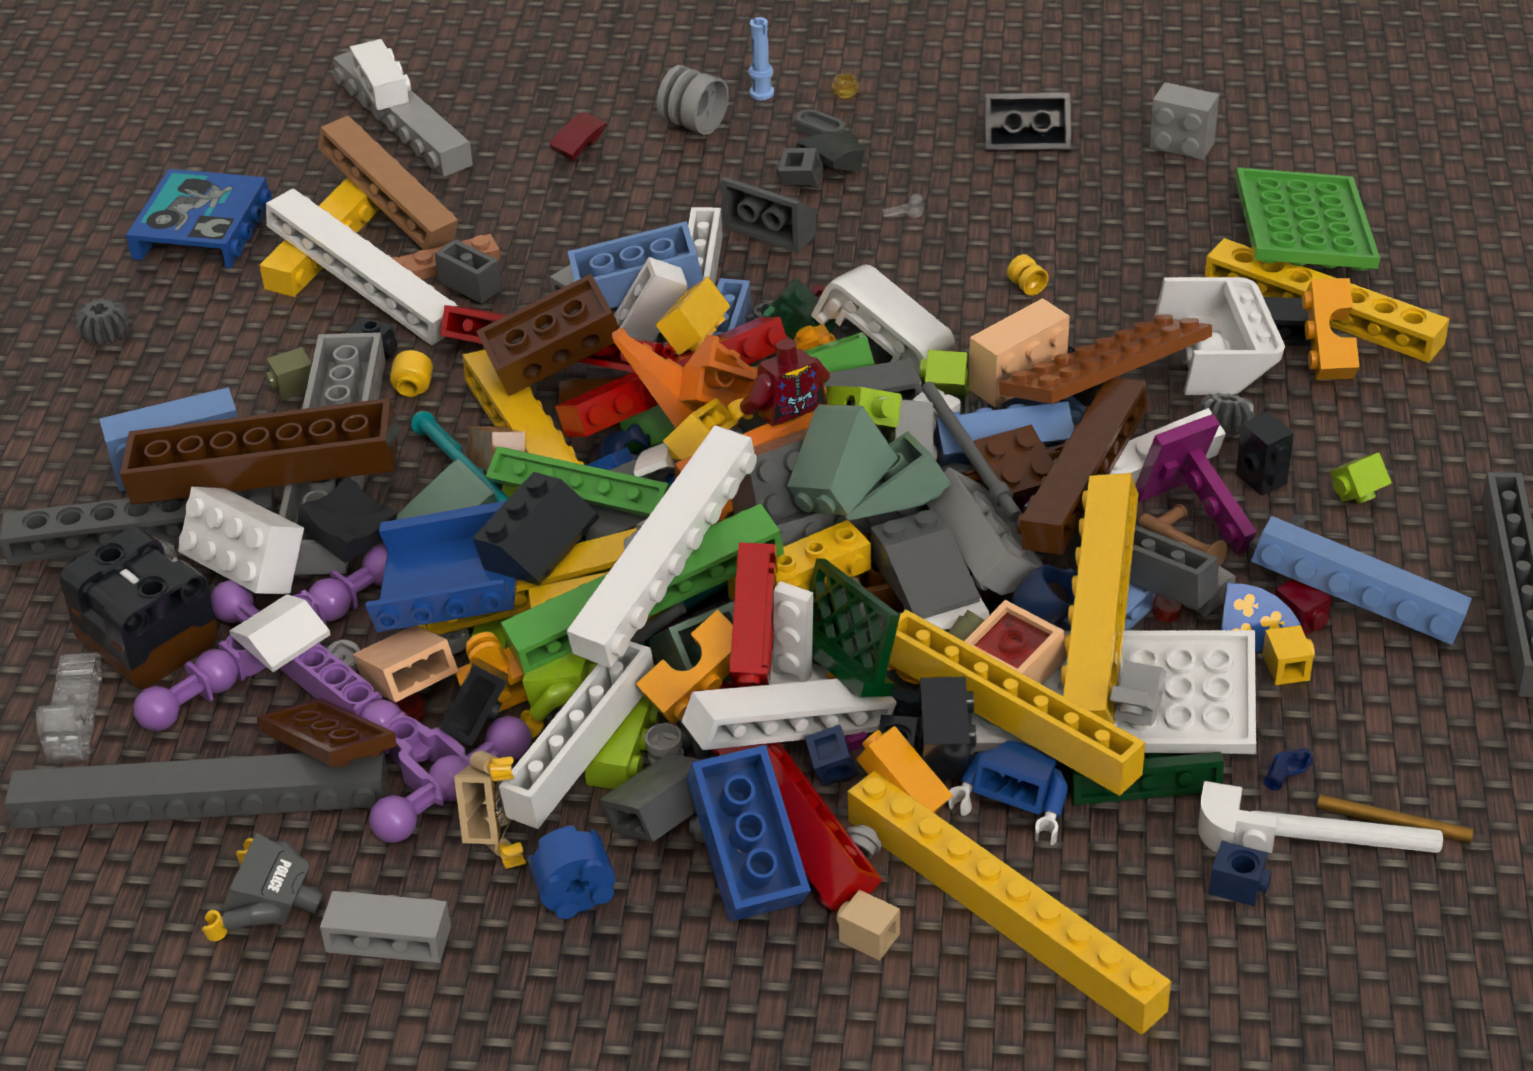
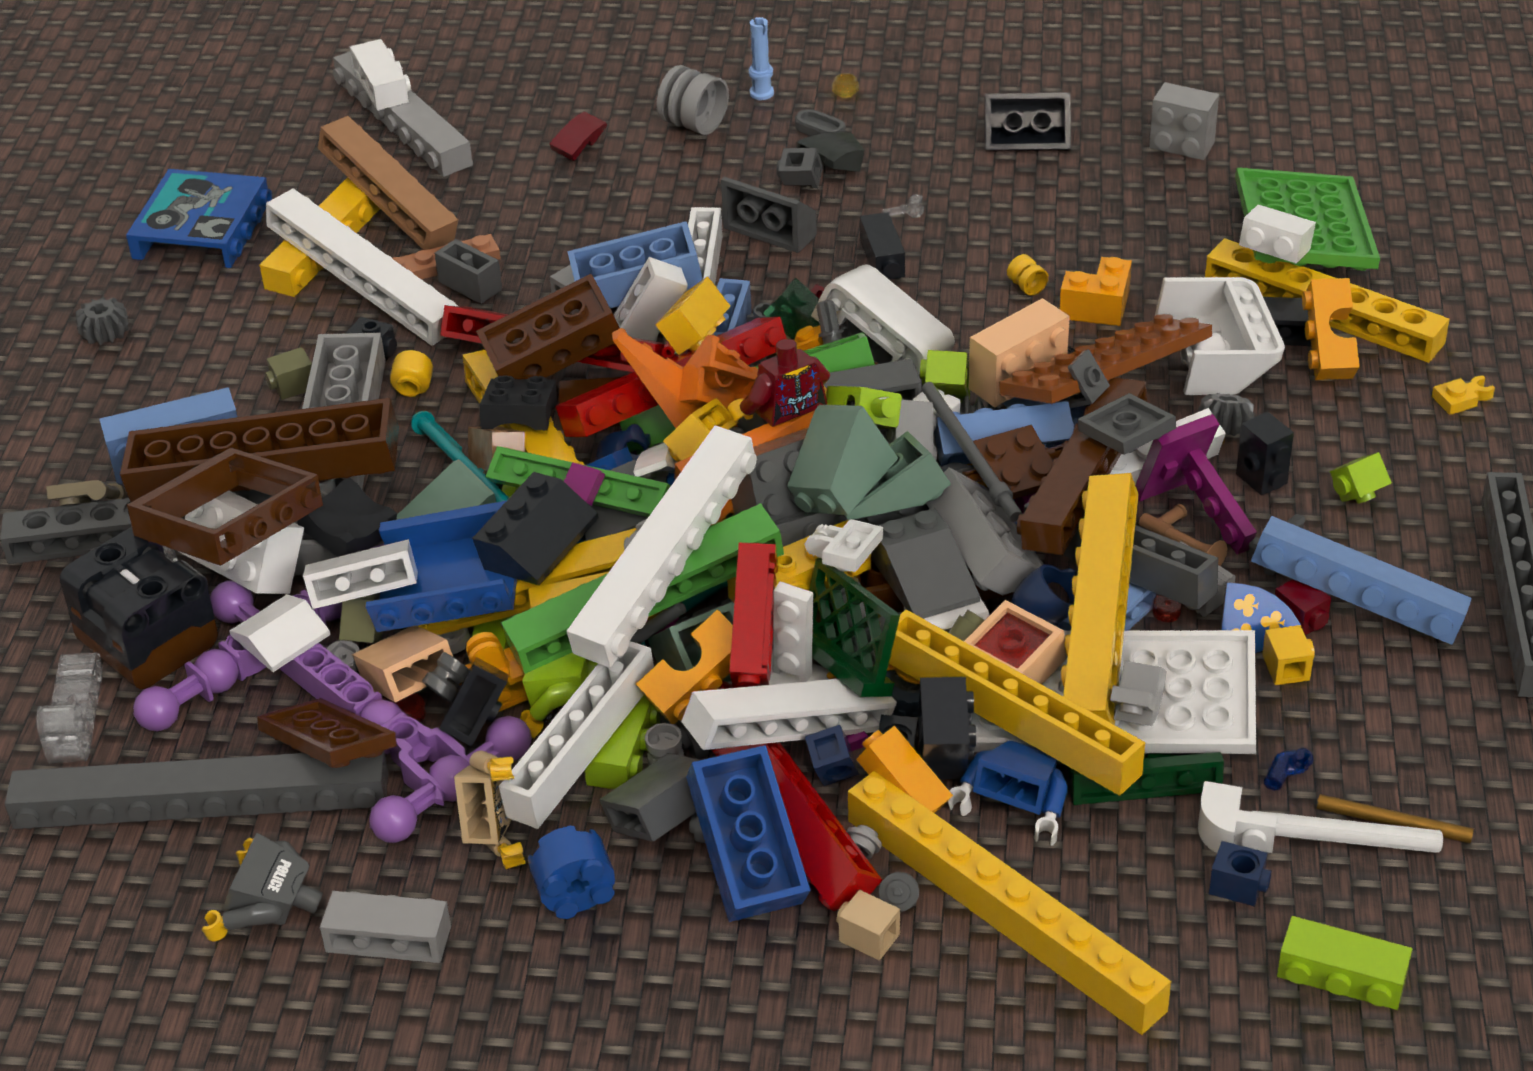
none -> dark tan plate [46,480,127,506]
none -> reddish brown window [127,448,323,566]
none -> white brick [303,539,418,609]
none -> olive brick [339,594,382,643]
none -> dark grey wheel [422,652,469,703]
none -> black brick [479,375,557,430]
none -> magenta tile [564,462,605,506]
none -> white hinge [804,519,883,572]
none -> dark grey axle [816,300,844,344]
none -> black brick [860,212,905,279]
none -> dark grey wheel [879,872,919,912]
none -> light orange brick [1060,257,1132,326]
none -> dark grey bracket [1067,349,1110,408]
none -> dark grey plate [1078,393,1176,455]
none -> white brick [1239,204,1316,263]
none -> lime brick [1277,916,1413,1010]
none -> yellow plate [1432,376,1495,415]

